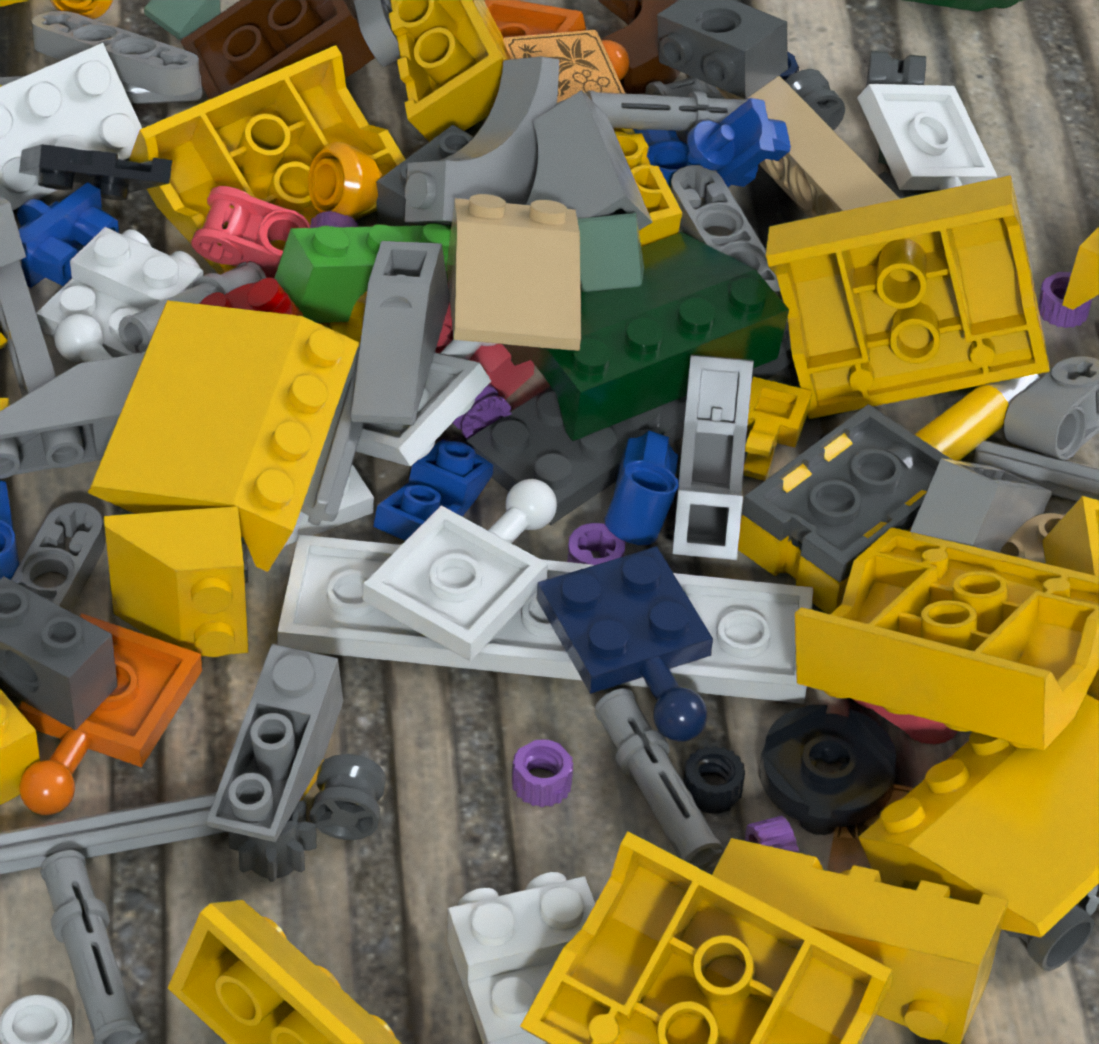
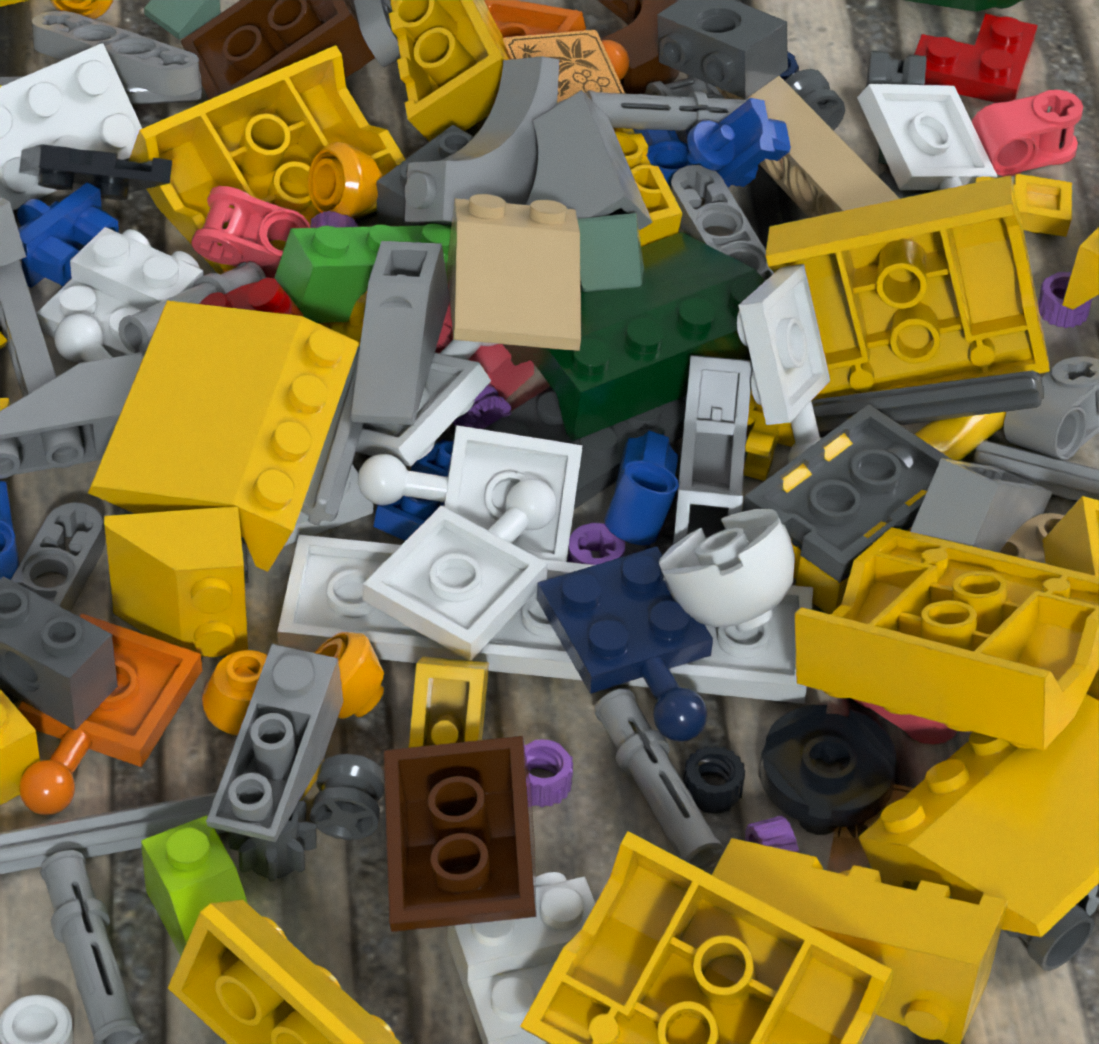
none -> lime slope [141,815,248,956]
none -> light orange cone [202,650,267,736]
none -> light orange cone [314,632,384,719]
none -> white plate [358,425,583,562]
none -> reddish brown slope [384,736,537,932]
none -> yellow slope [409,656,489,748]
none -> white cylinder [659,509,795,631]
none -> white plate [737,264,830,463]
none -> dark grey axle [812,370,1044,436]
none -> red plate [914,14,1038,103]
none -> coral piece [971,90,1083,177]
none -> yellow plate [975,174,1072,237]

